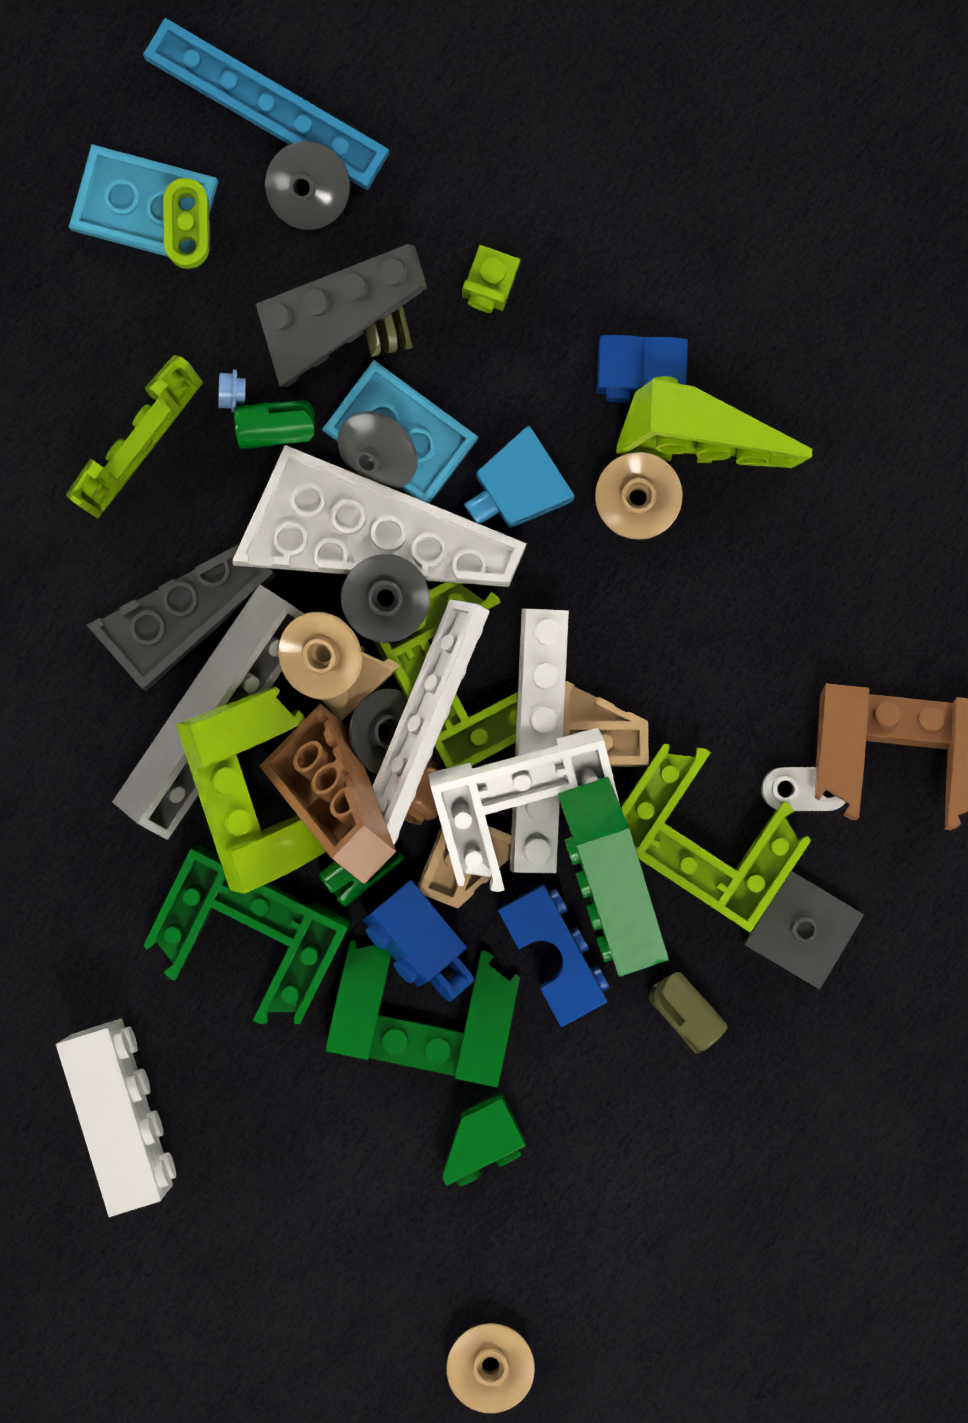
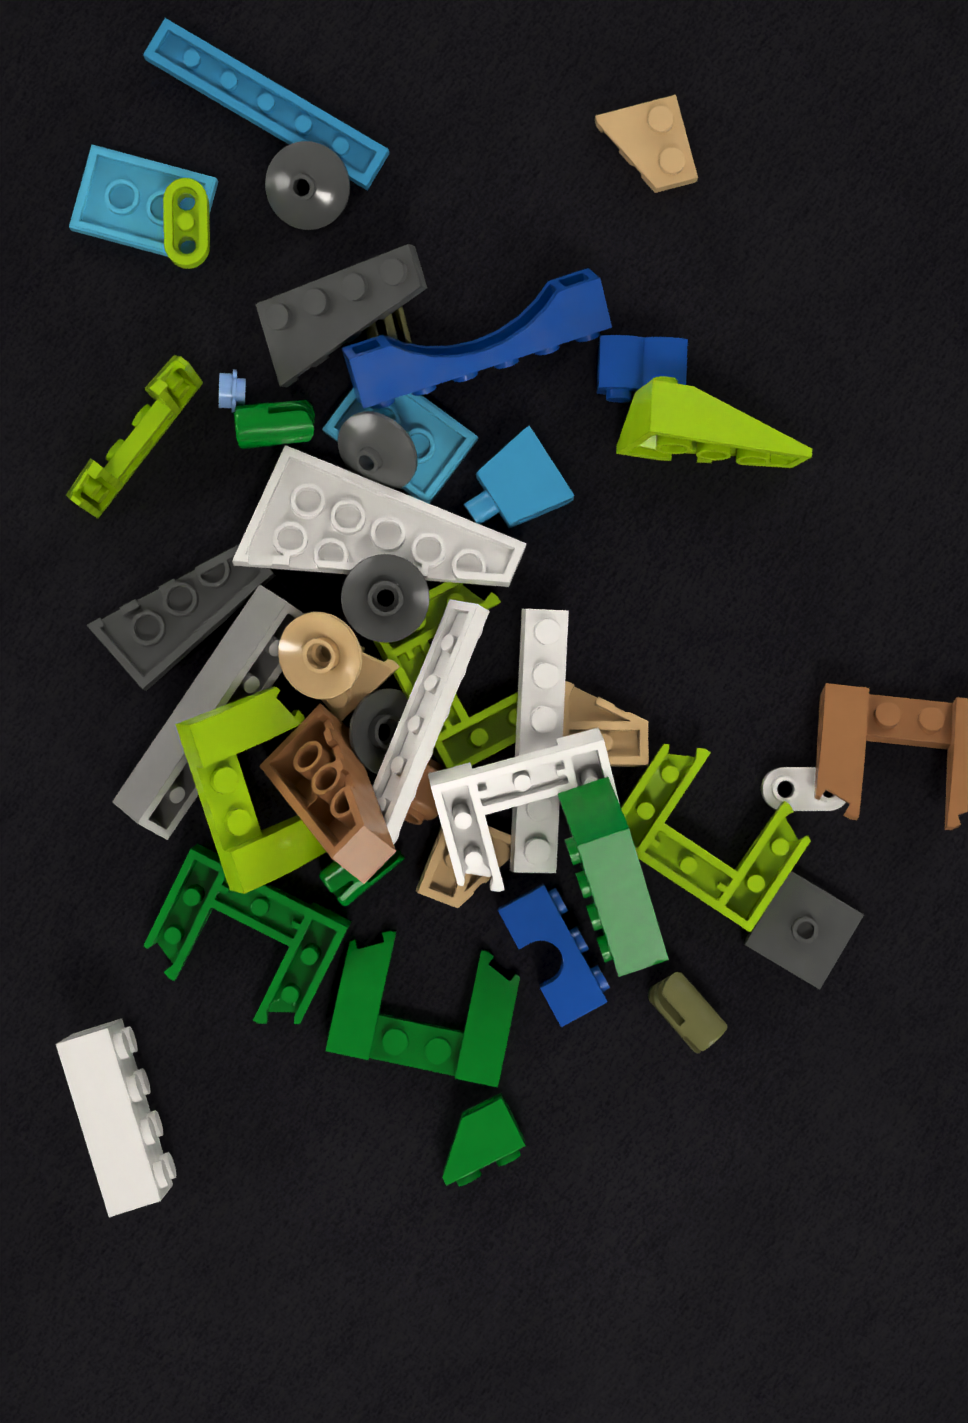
blue brick [363,880,474,1002] -> none
tan dish [447,1323,535,1413] -> none
lime bracket [462,245,520,313] -> none
tan dish [595,452,683,540] -> none
none -> blue arch [342,268,612,409]
none -> tan wing [595,95,698,193]

